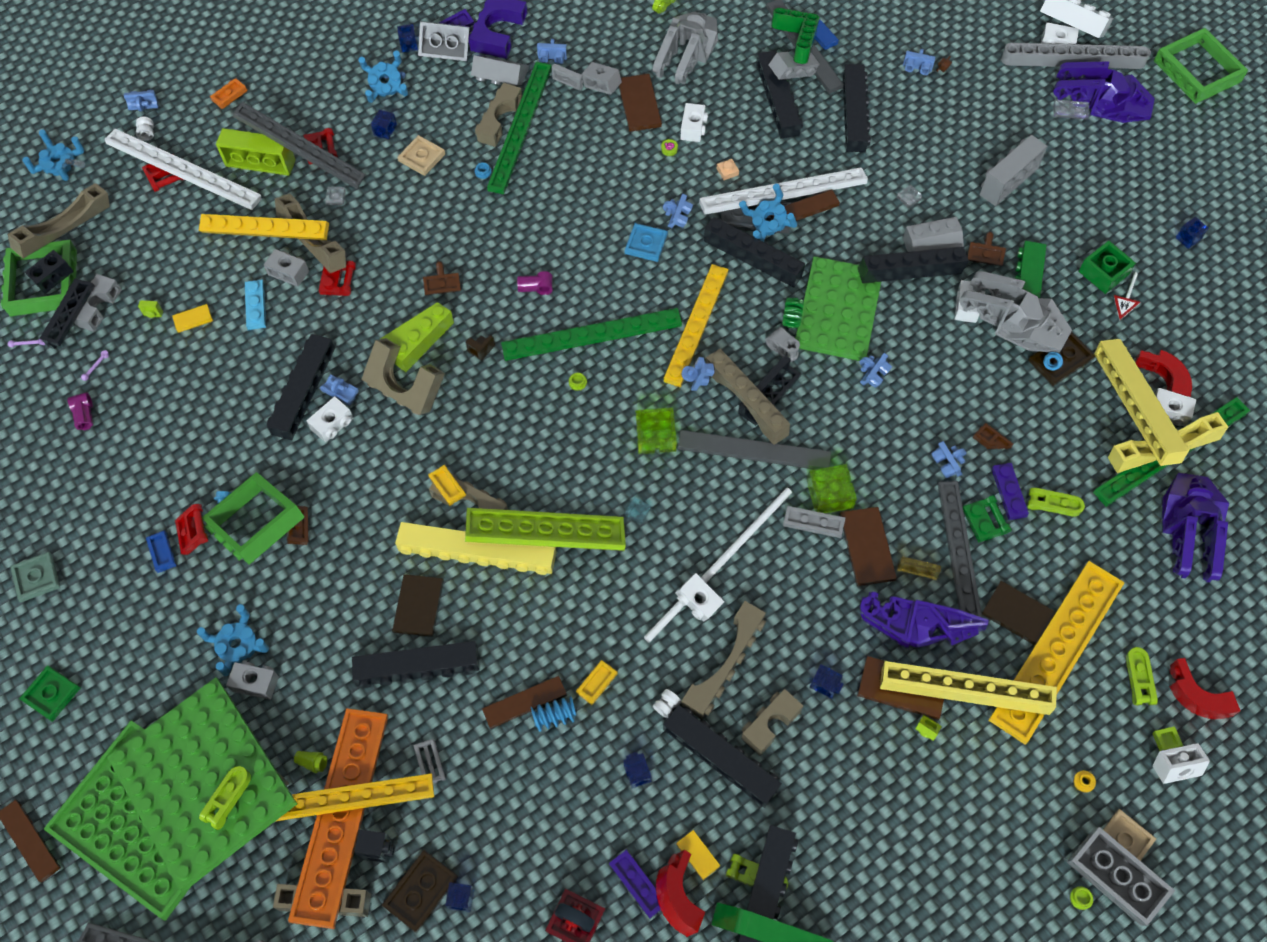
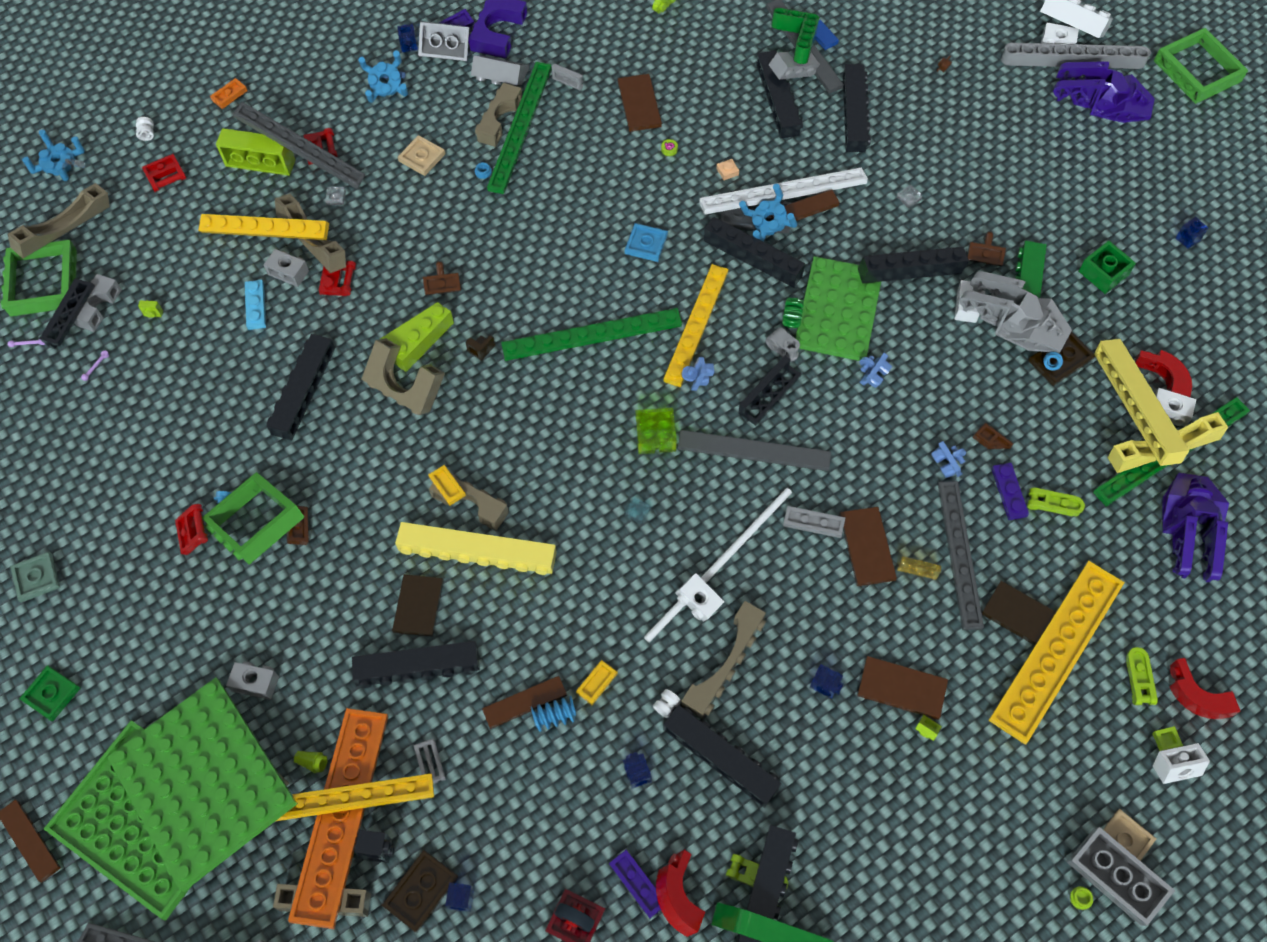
black brick [24,250,74,294] -> none
magenta piece [67,392,93,430] -> none
white plate [105,129,262,210] -> none
medium blue hips [123,90,159,112] -> none
blue tile [146,530,177,573] -> none
yellow tile [172,304,213,333] -> none
dark azure plate [197,604,269,676] -> none
lime plate [199,766,251,830] -> none
white brick [306,396,353,443] -> none
medium blue hips [320,374,359,405] -> none
clear blue brick [371,109,397,139] -> none
lime plate [465,508,626,551] -> none
magenta piece [517,271,553,295] -> none
medium blue hips [537,39,567,64] -> none
lime plate [569,373,587,391] -> none
light grey brick [581,62,622,95] -> none
light grey connector [653,12,718,84] -> none
medium blue hips [663,193,693,228] -> none
yellow tile [676,830,720,880] -> none
white brick [681,103,708,142] -> none
dark tan arch [706,348,790,445] -> none
dark tan arch [741,689,804,756] -> none
clear neon green piece [807,464,857,513] -> none
dark purple connector [860,591,989,649] -> none
light yellow brick [880,661,1057,715] -> none
medium blue hips [903,49,935,75] -> none
light grey slope [903,217,964,252] -> none
green plate [963,495,1012,543] -> none
light grey brick [980,135,1048,207] -> none
clear plate [1053,99,1089,120] -> none
yellow plate [1073,770,1096,793] -> none
piece [1113,272,1141,321] -> none

